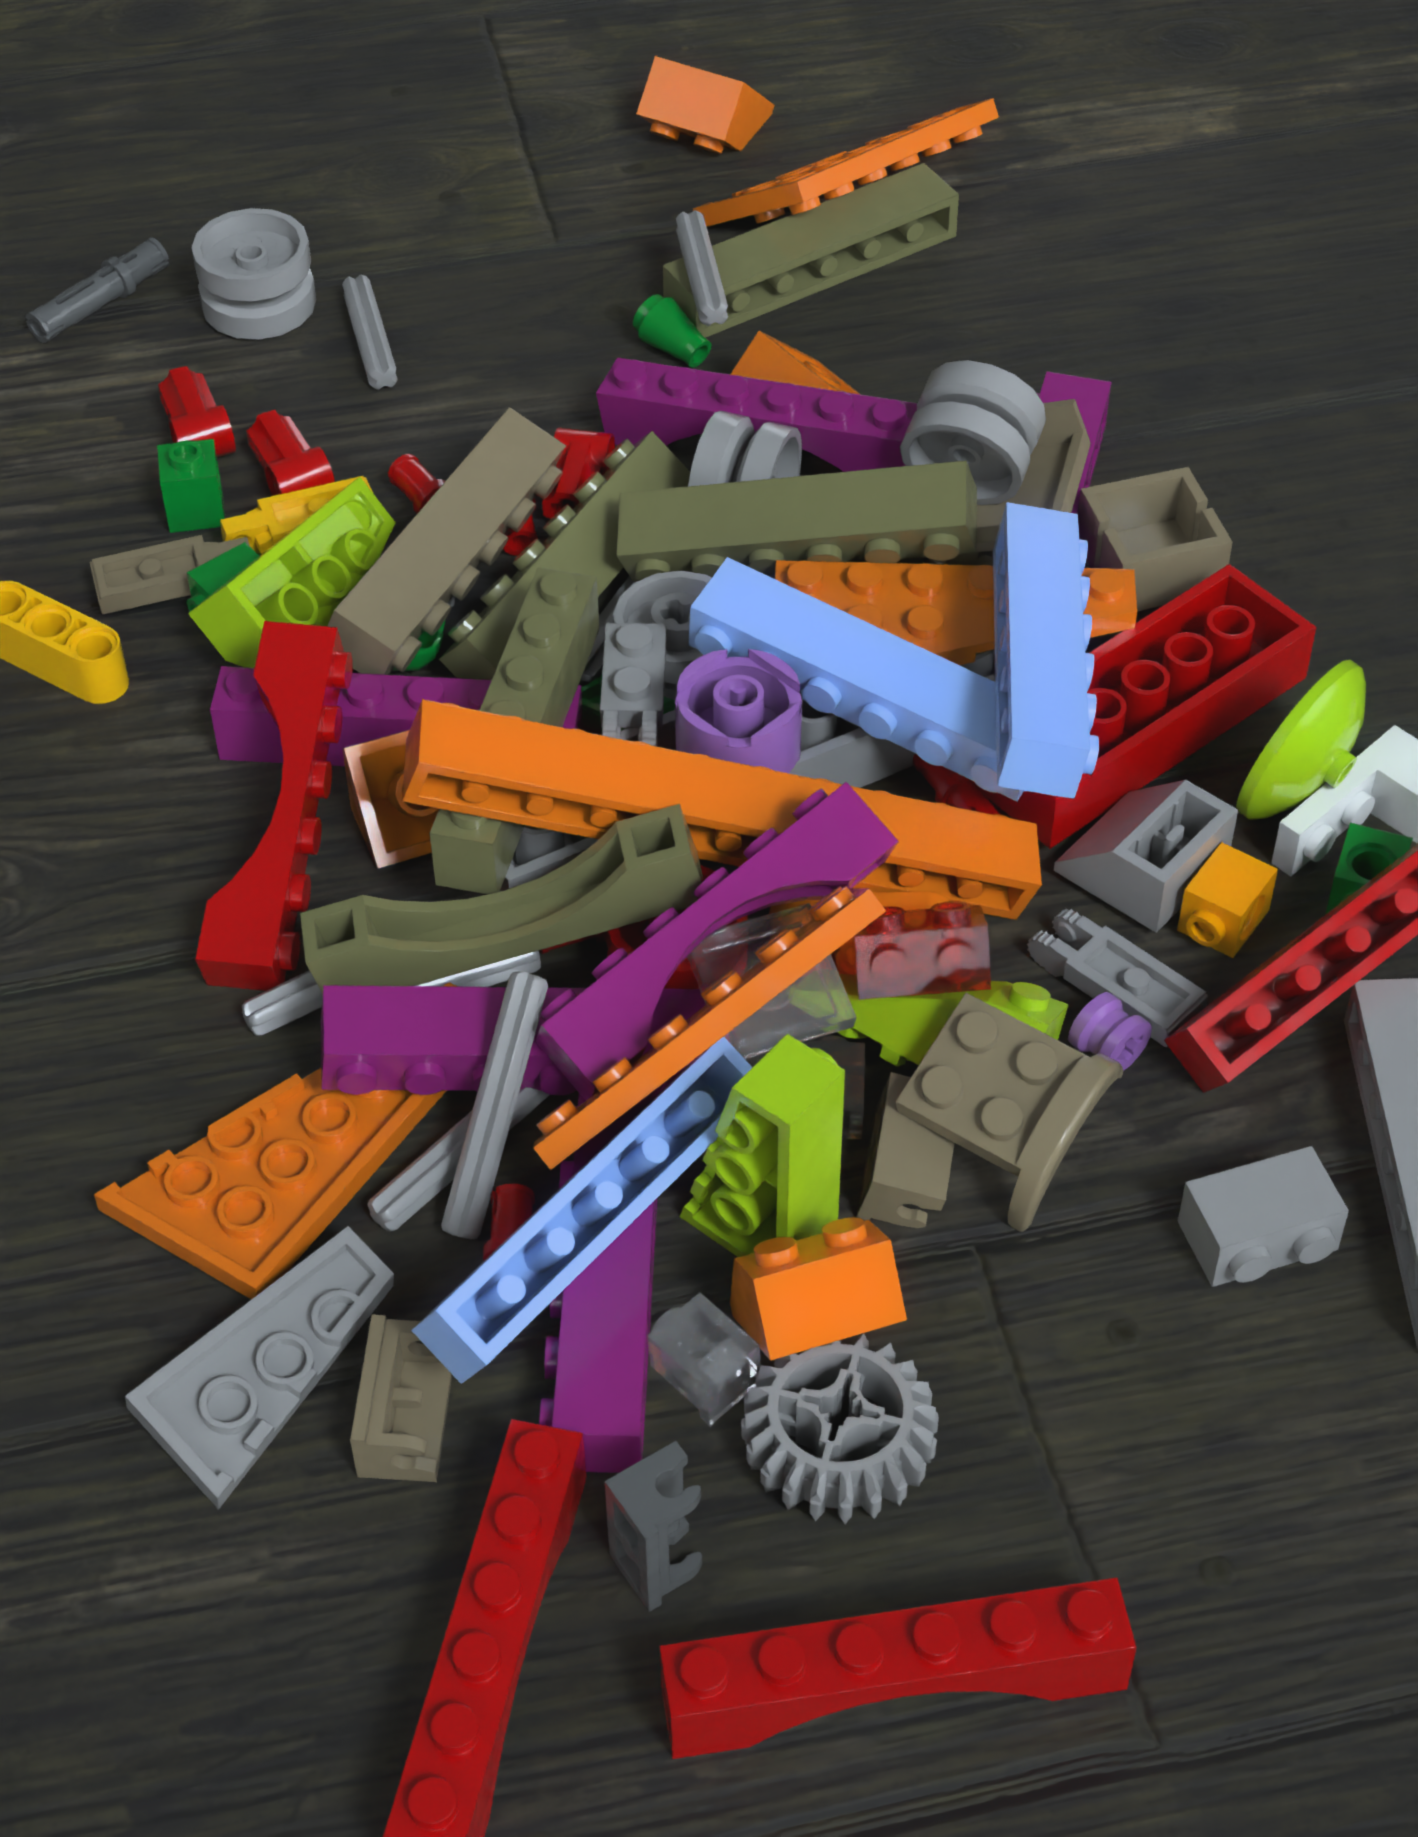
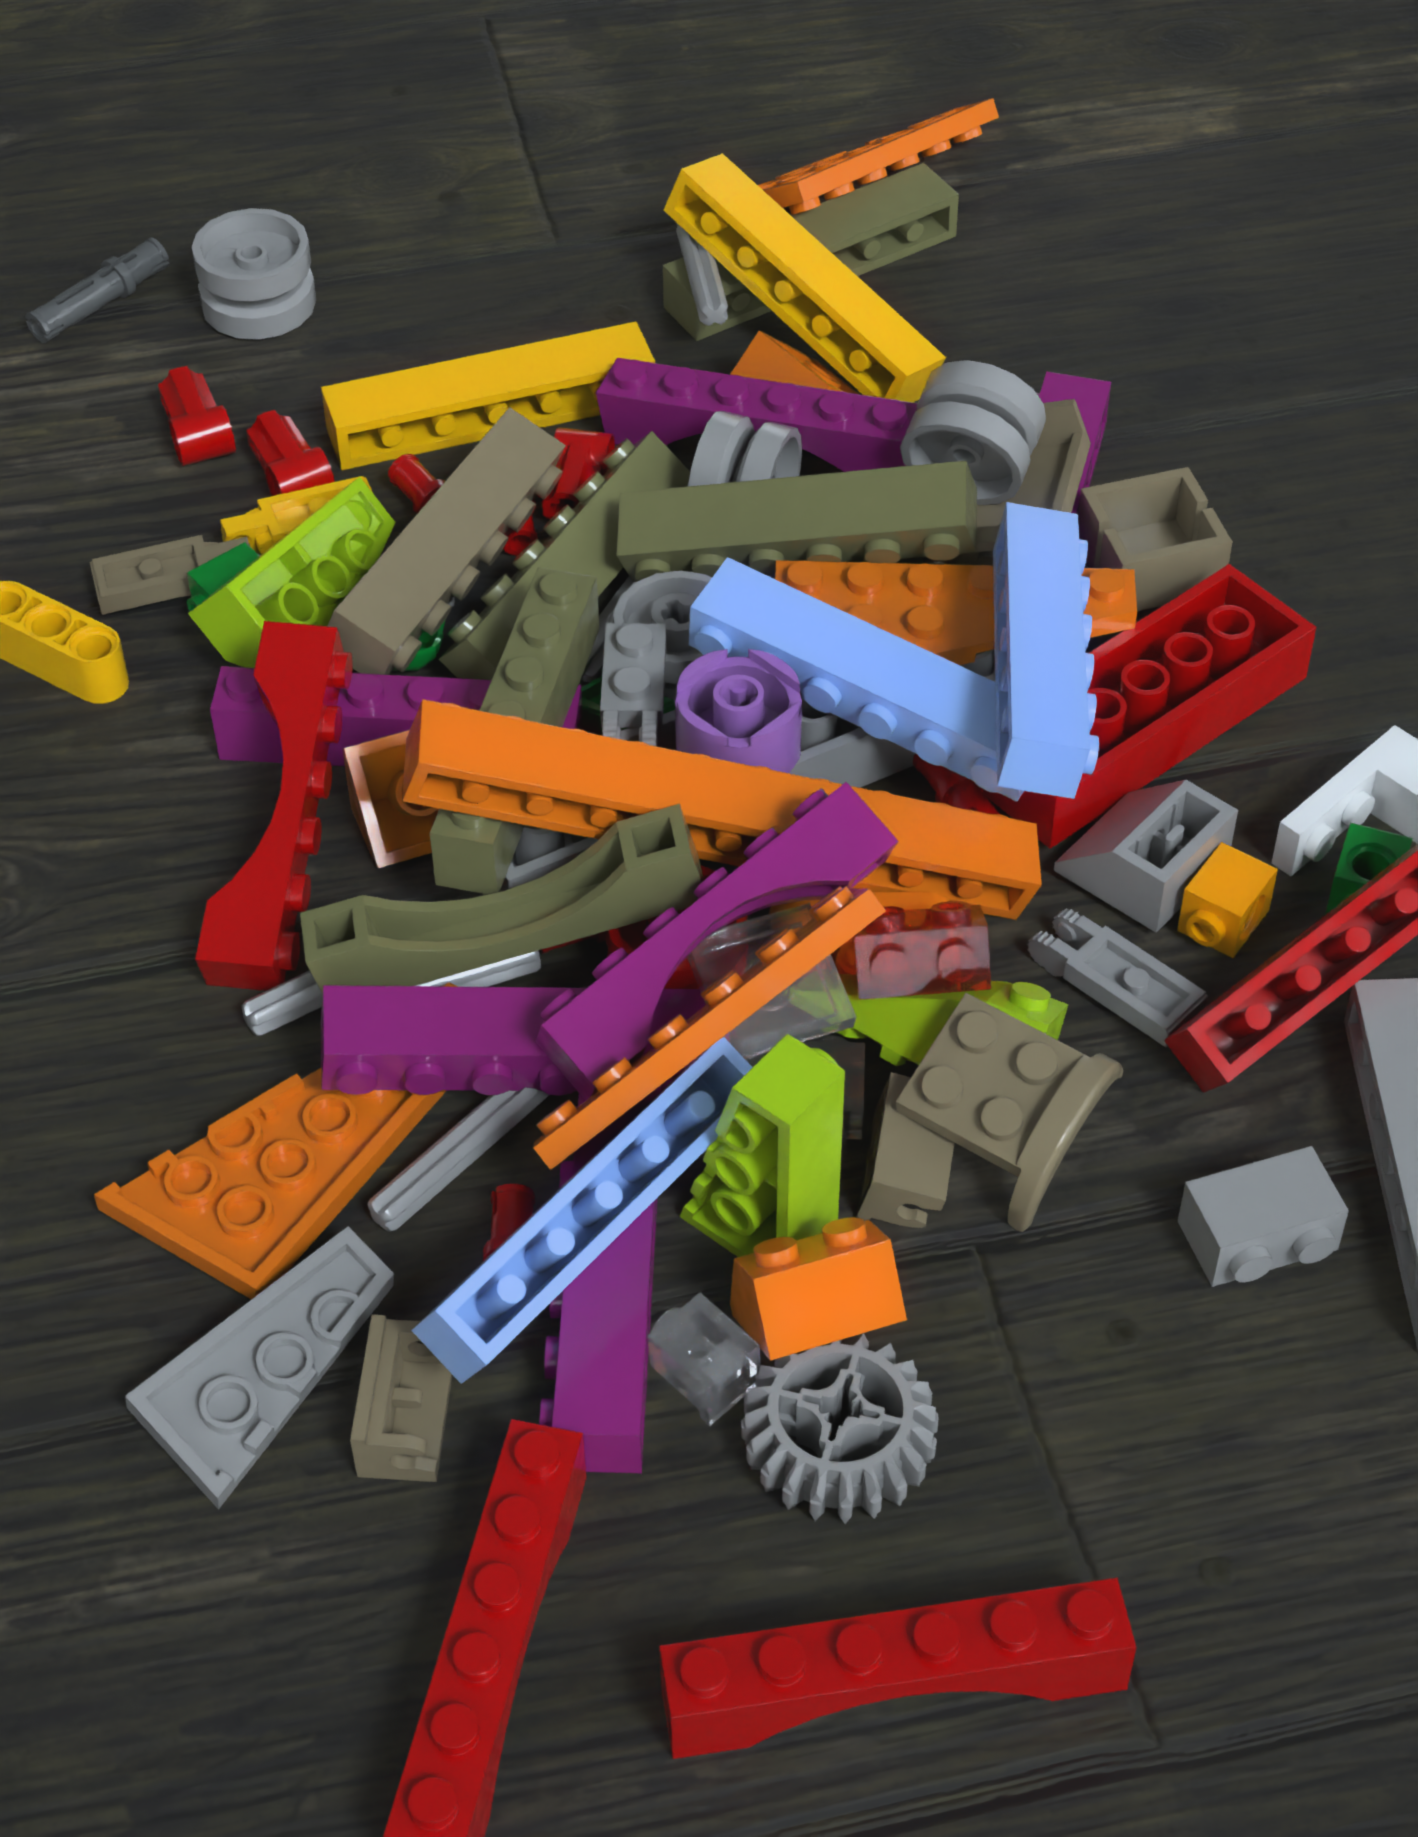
green brick [157,439,225,533] -> none
light grey axle [342,274,398,390] -> none
light grey axle [441,971,548,1239] -> none
dark grey hinge [605,1441,702,1612] -> none
green cone [633,294,712,368] -> none
orange slope [636,56,775,154] -> none
medium lavender wheel [1068,992,1152,1071] -> none
lime dish [1236,660,1366,820] -> none
none -> yellow brick [321,322,655,470]
none -> yellow brick [663,153,946,402]

